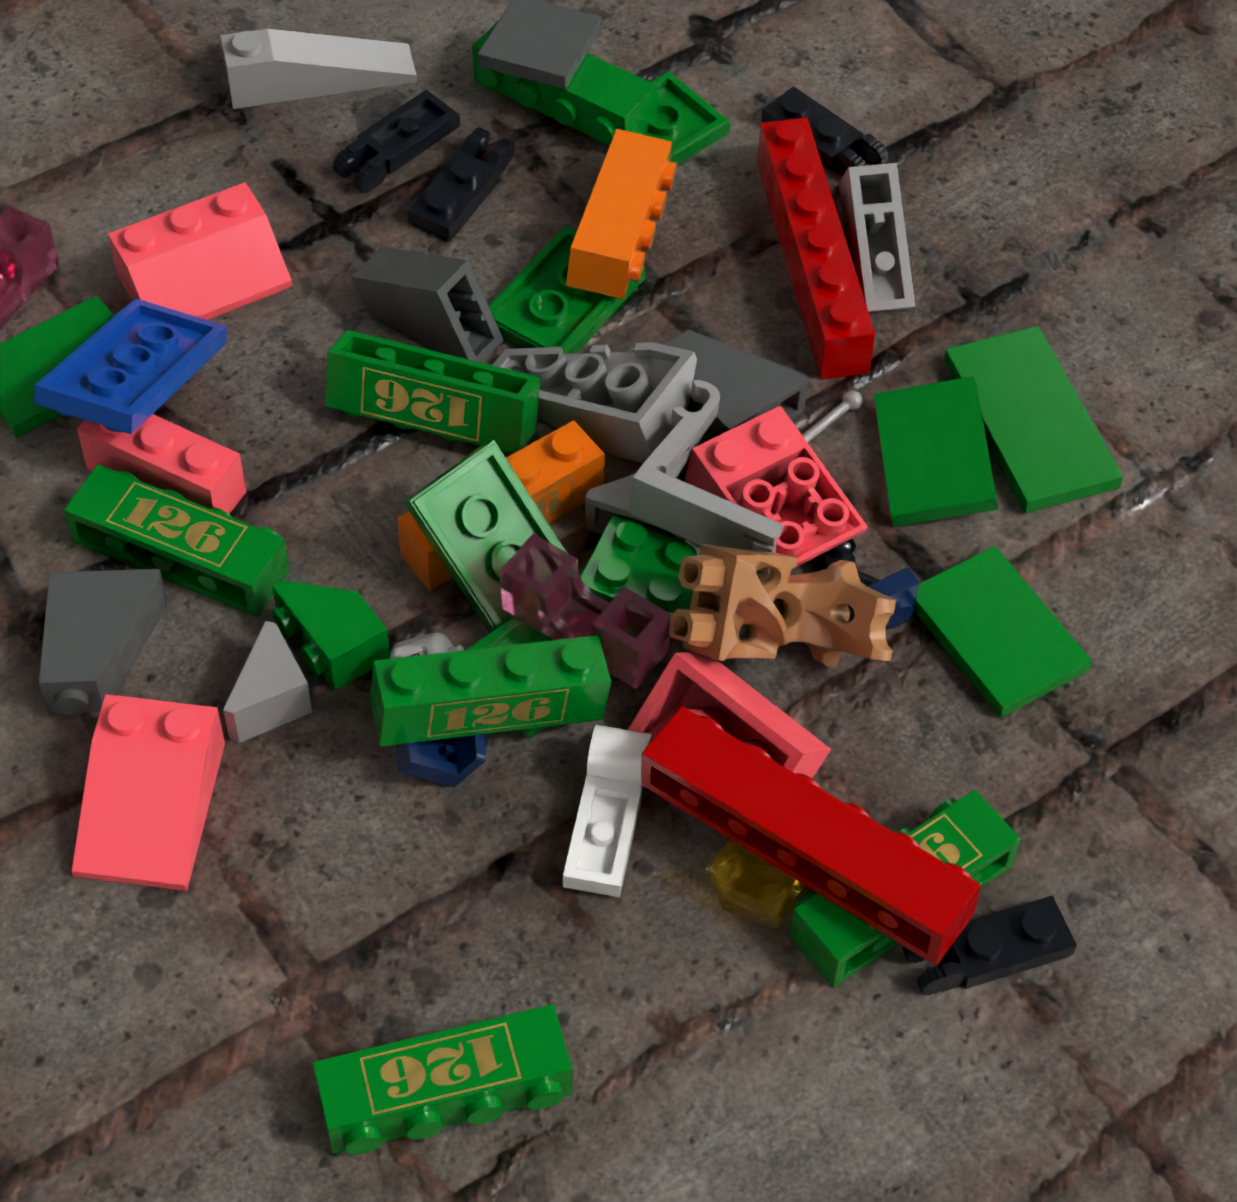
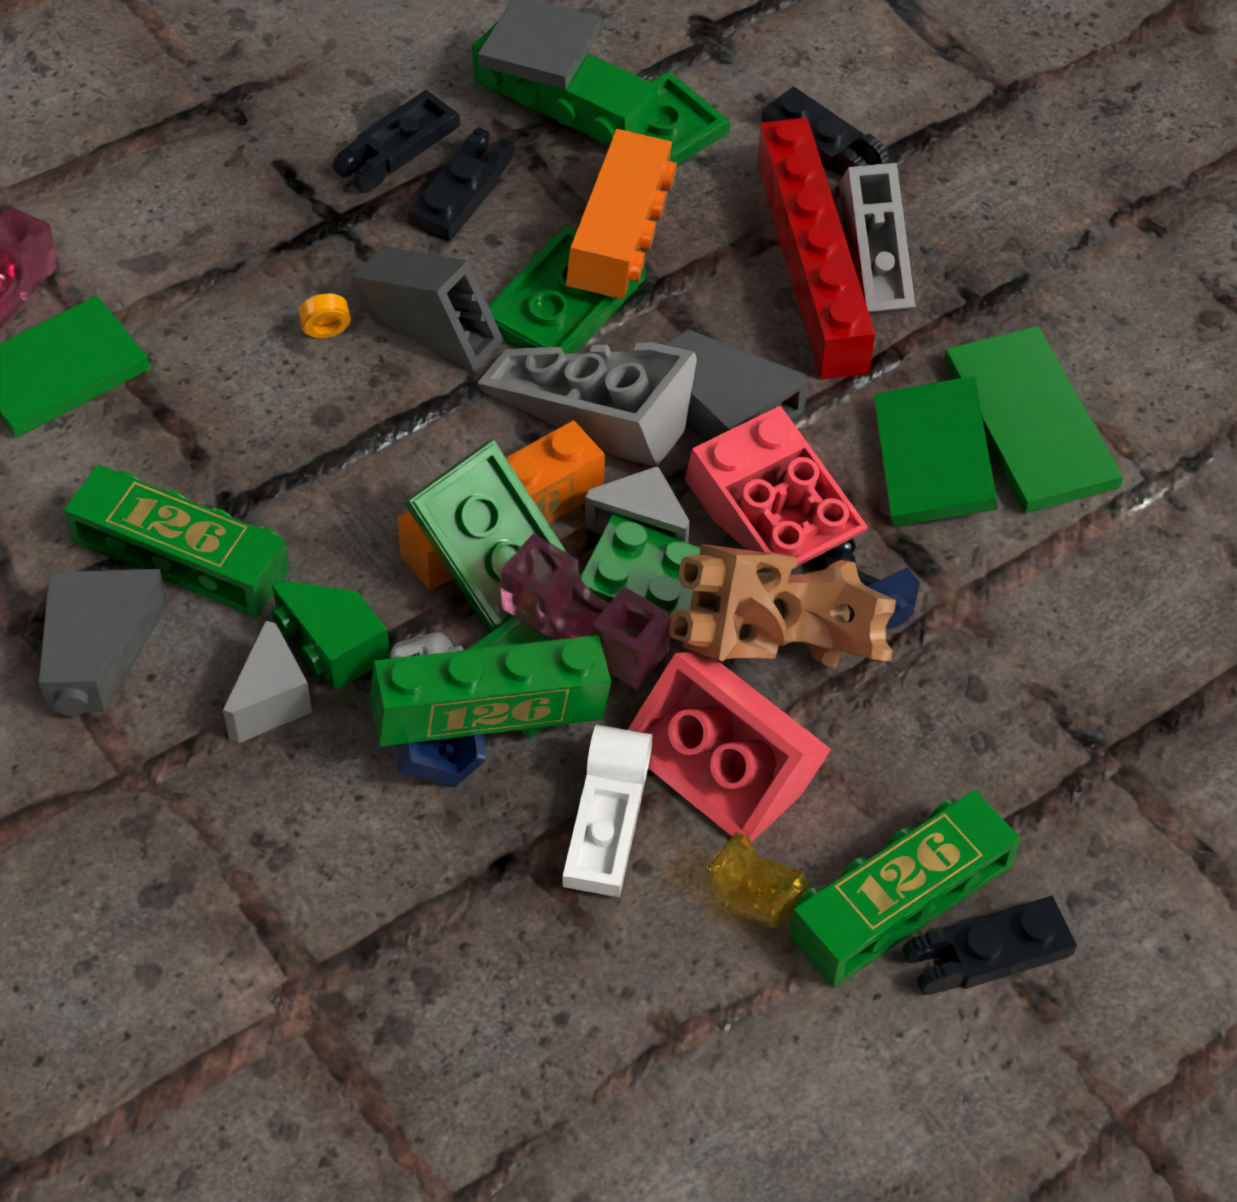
blue plate [34,298,227,434] -> none
coral slope [72,694,225,891] -> none
coral brick [77,414,246,514] -> none
coral slope [108,182,292,320] -> none
light grey wedge [220,29,417,109] -> none
green brick [313,1004,573,1155] -> none
green brick [325,330,541,454] -> none
light grey hinge [629,380,784,574] -> none
red brick [641,706,981,966] -> none
light grey hinge [802,390,863,443] -> none
green tile [914,546,1092,718] -> none
none -> light orange tile [298,294,351,338]

